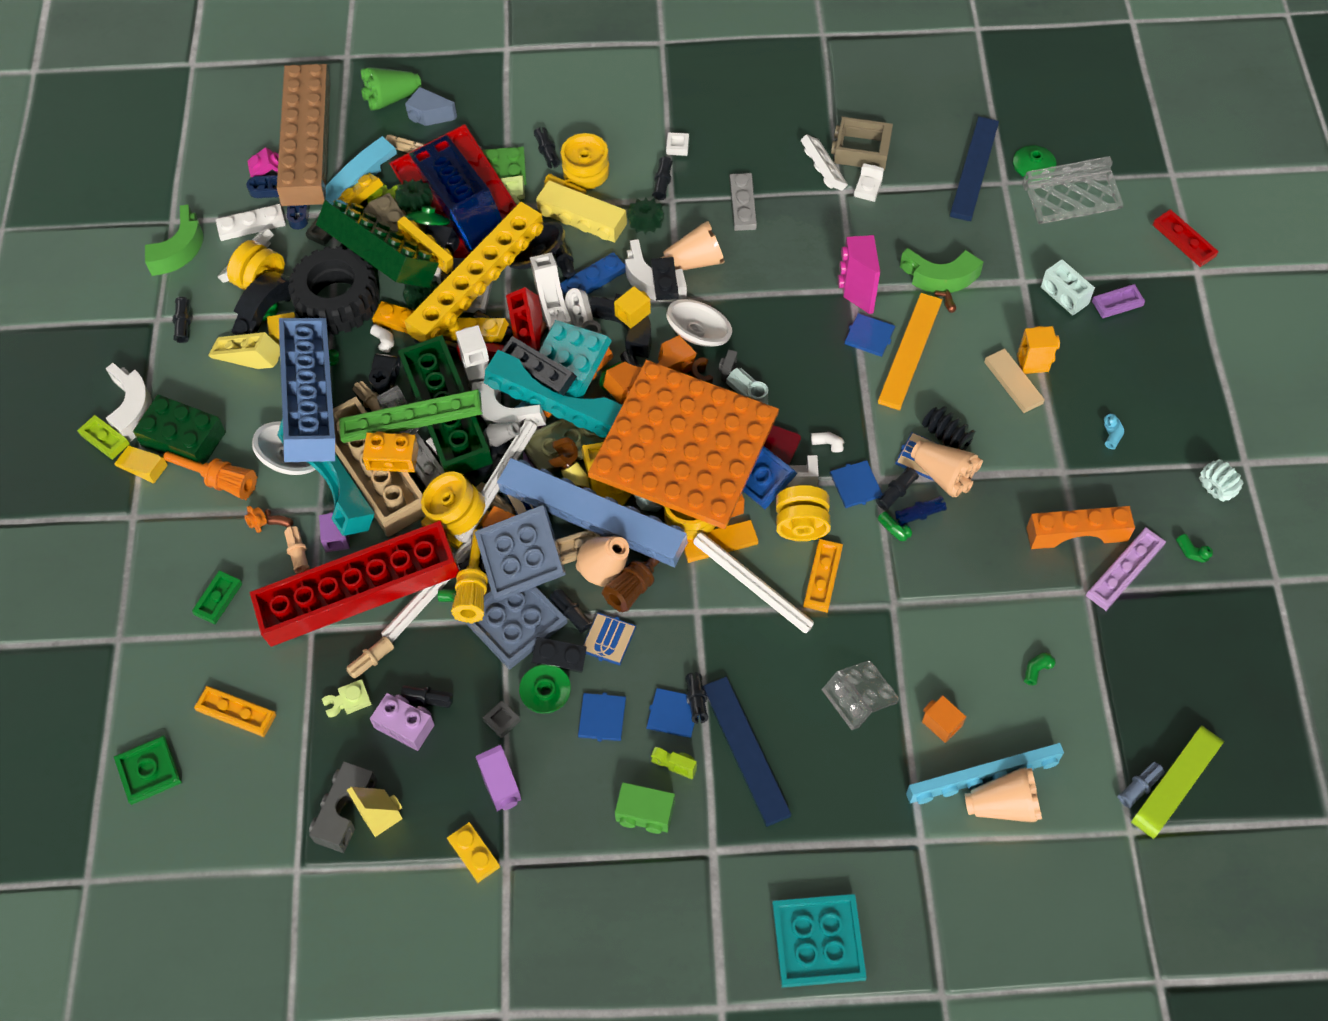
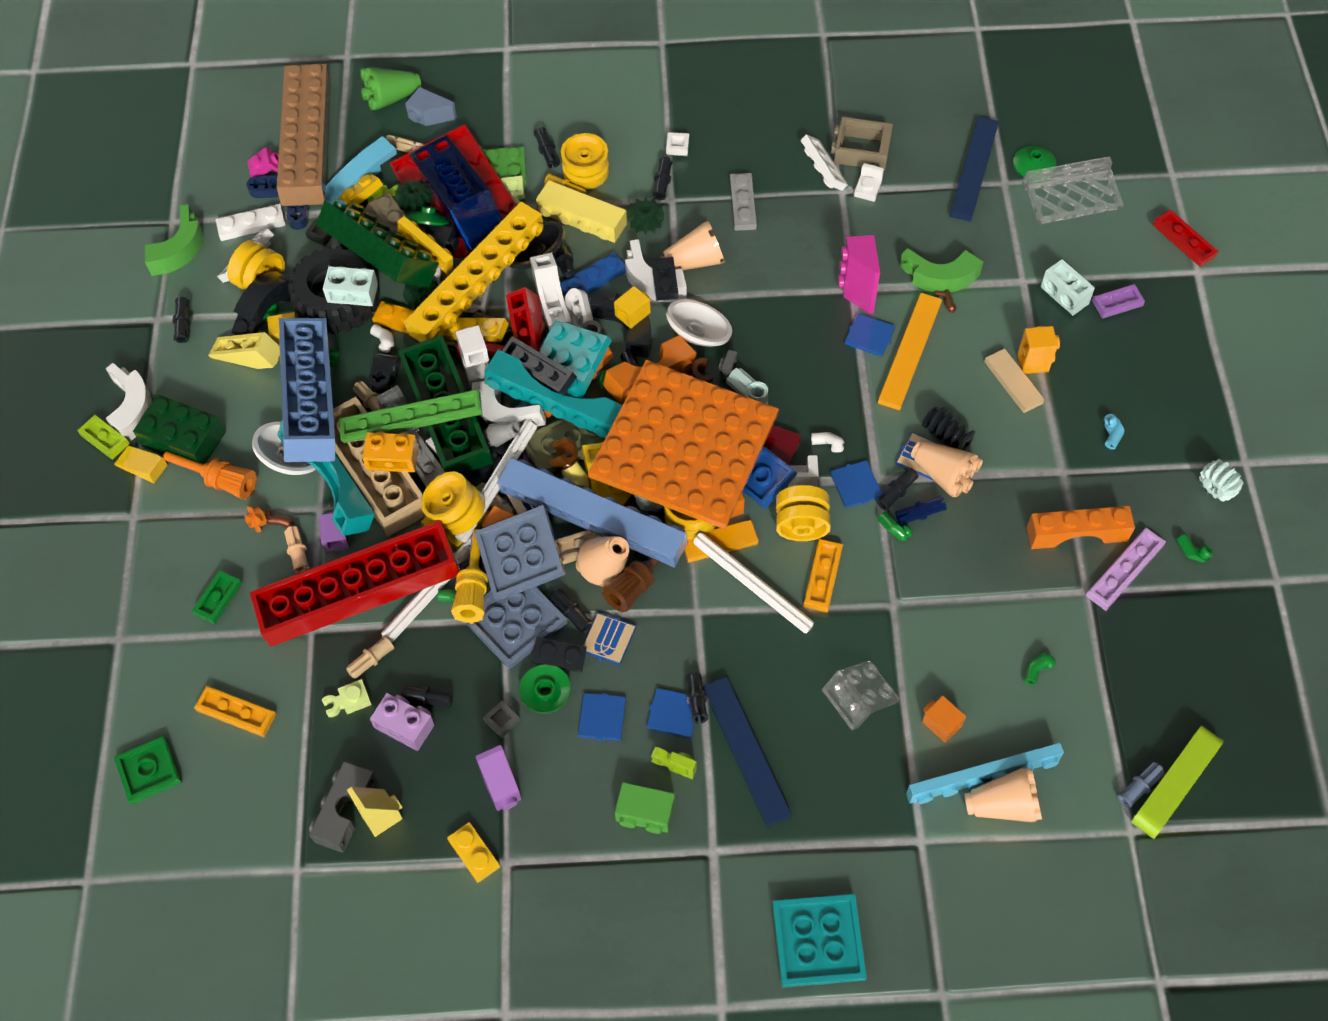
none -> light aqua brick [323,266,378,306]

